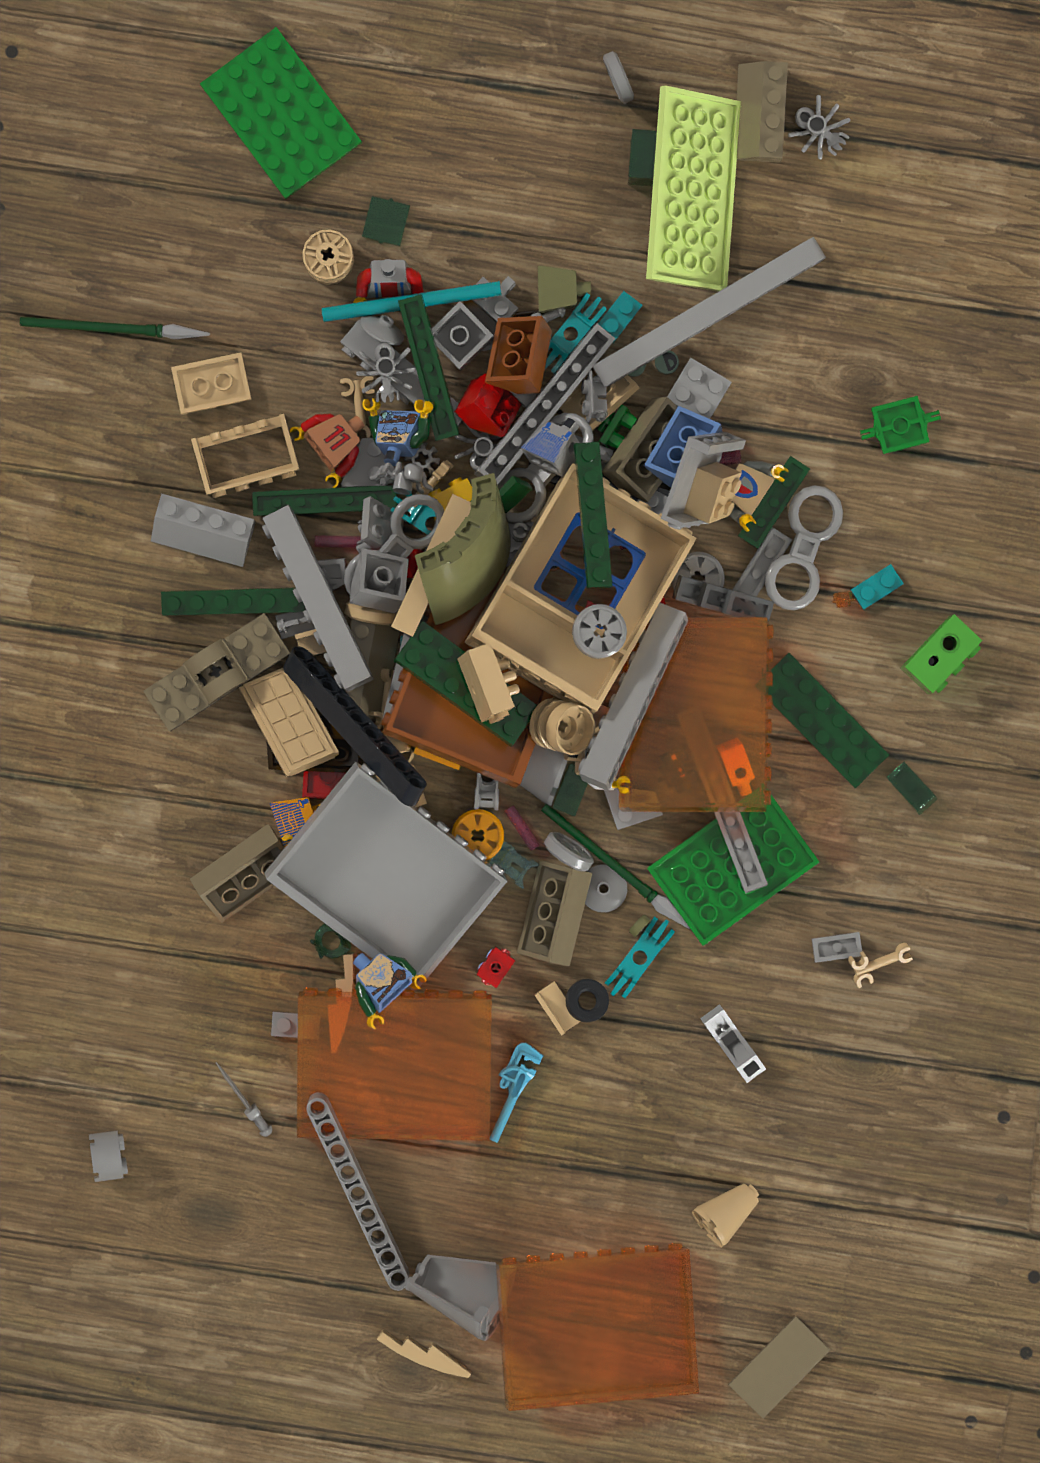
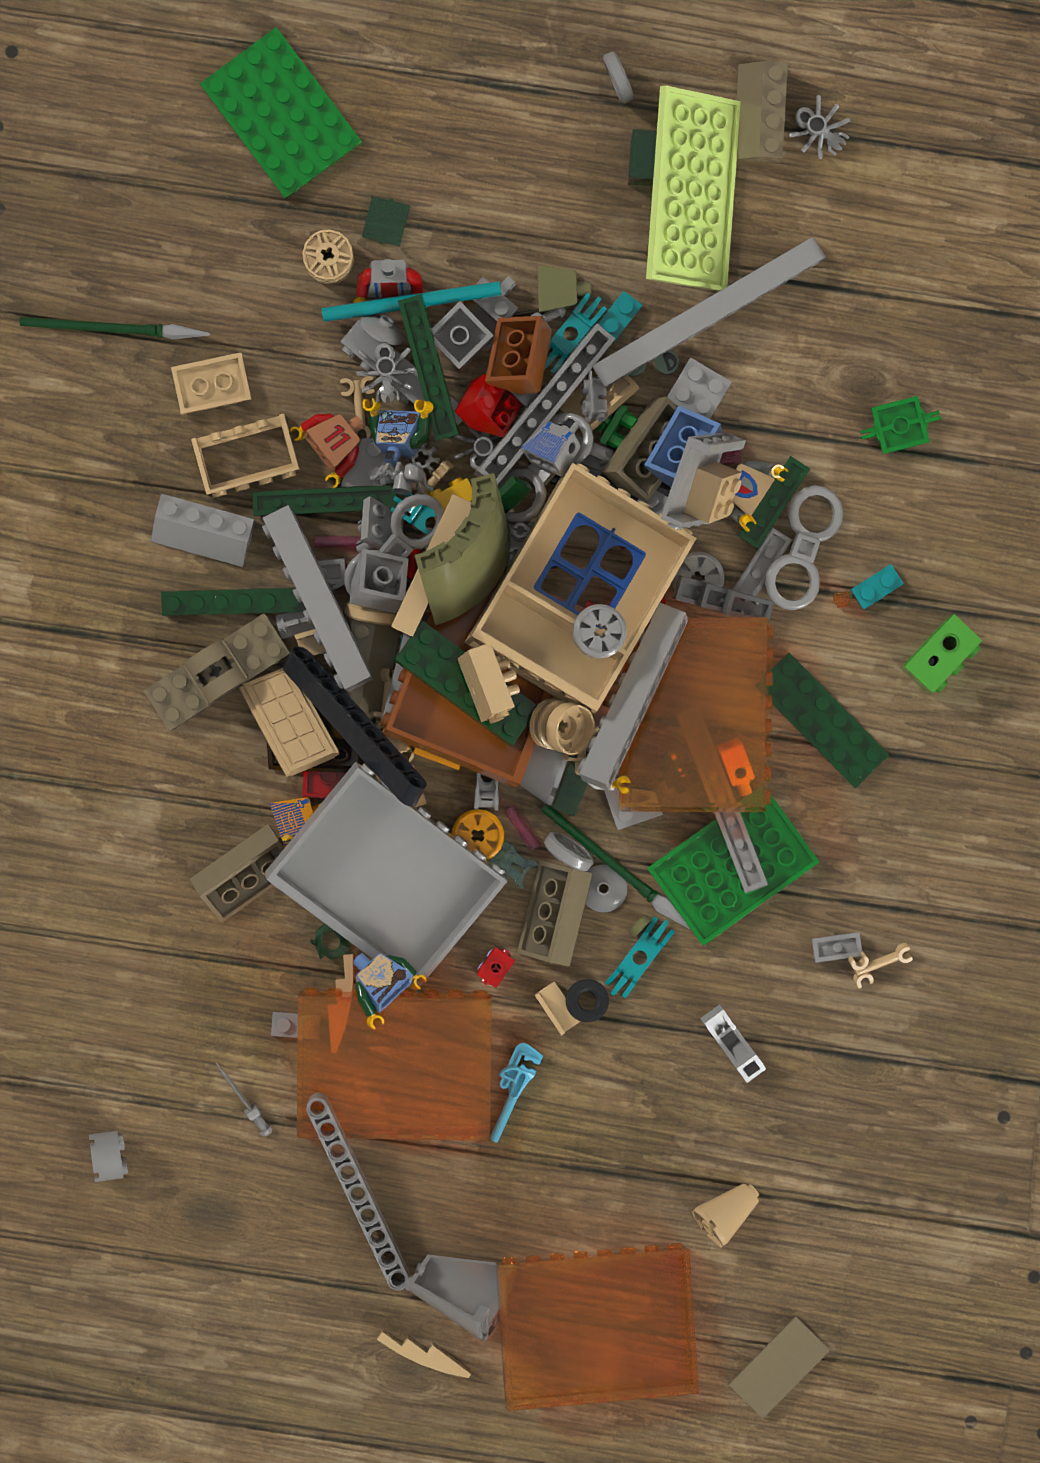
dark green plate [574,442,613,589] -> none
clear green slope [886,762,937,815] -> none

